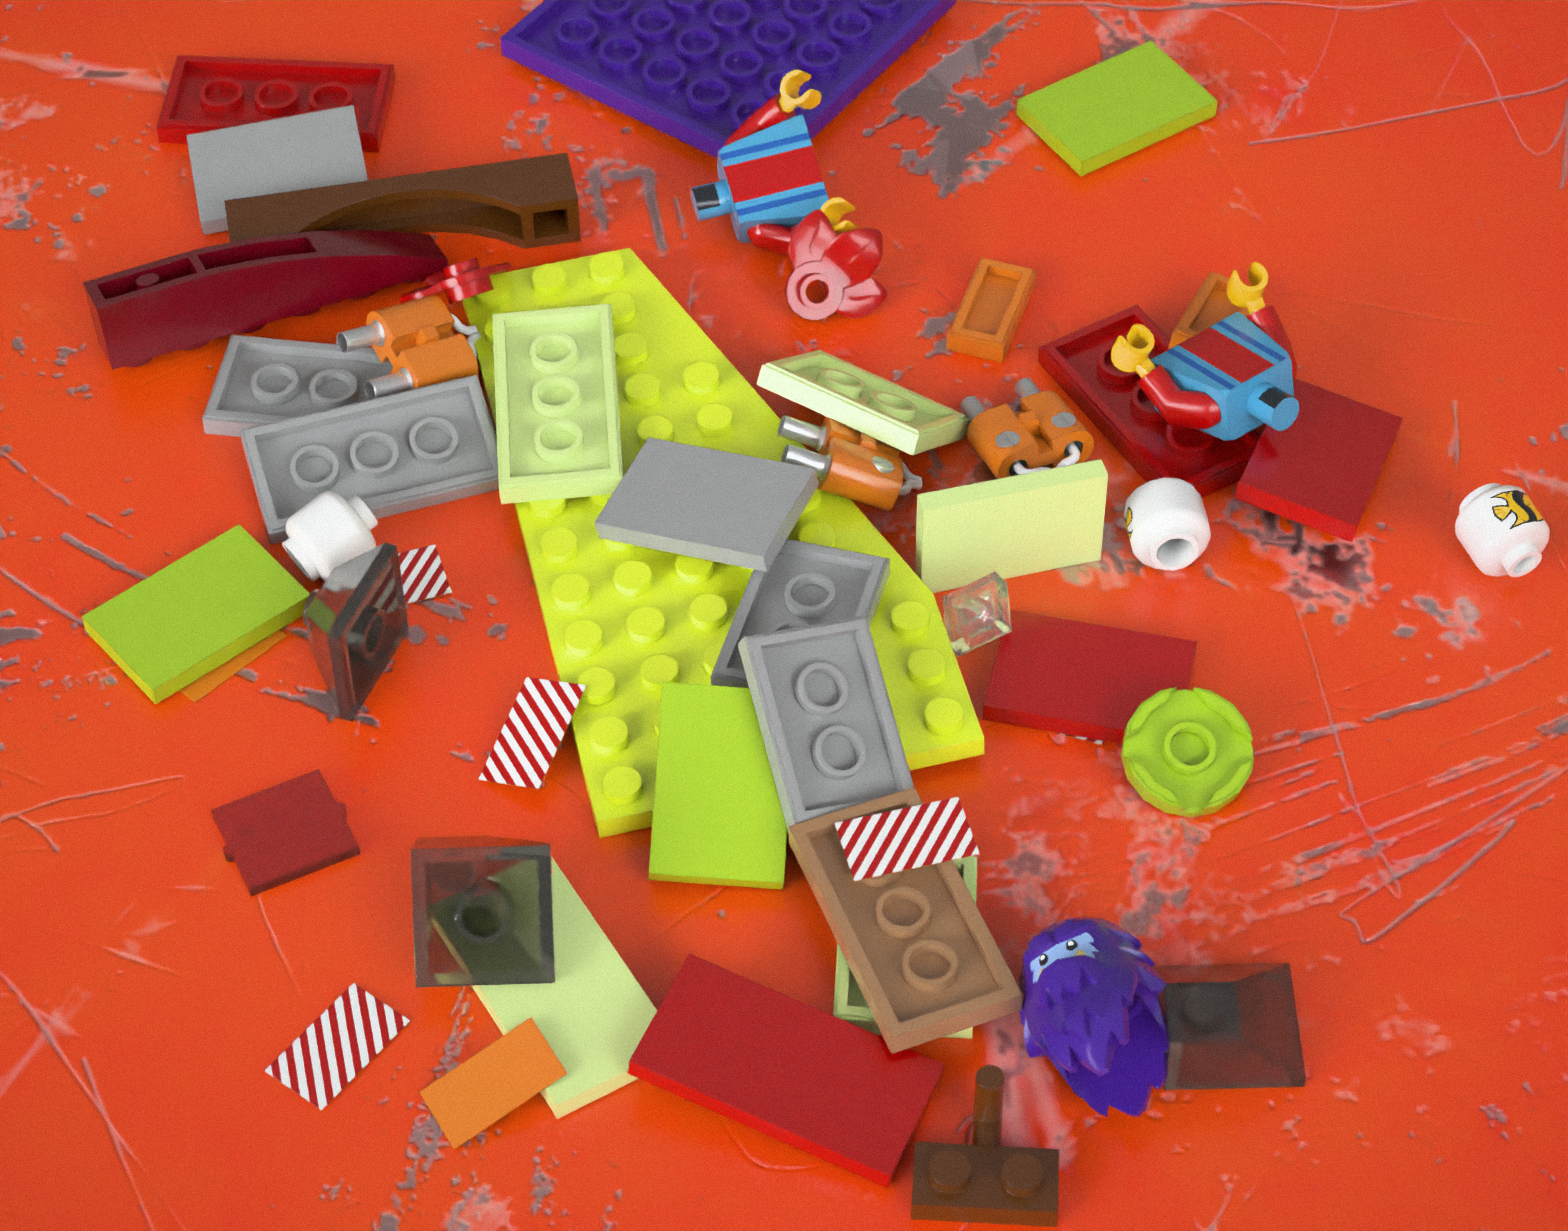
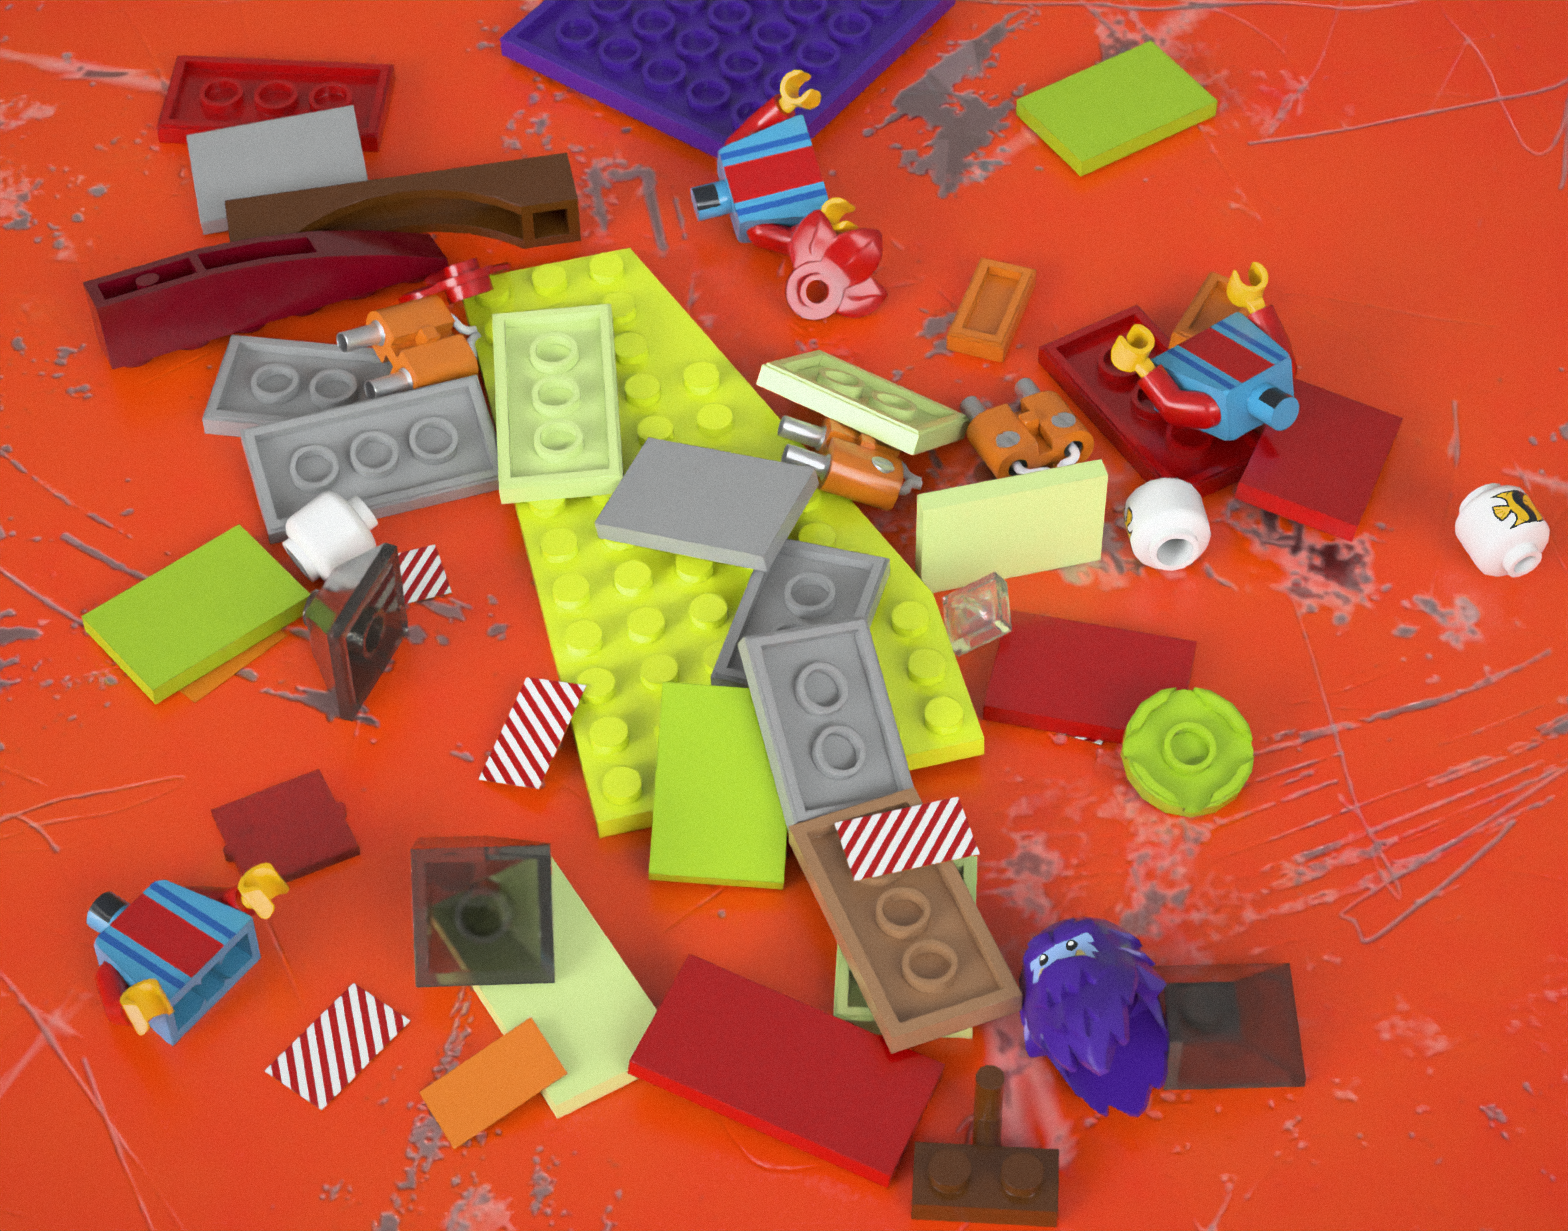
none -> torso [87,863,290,1046]

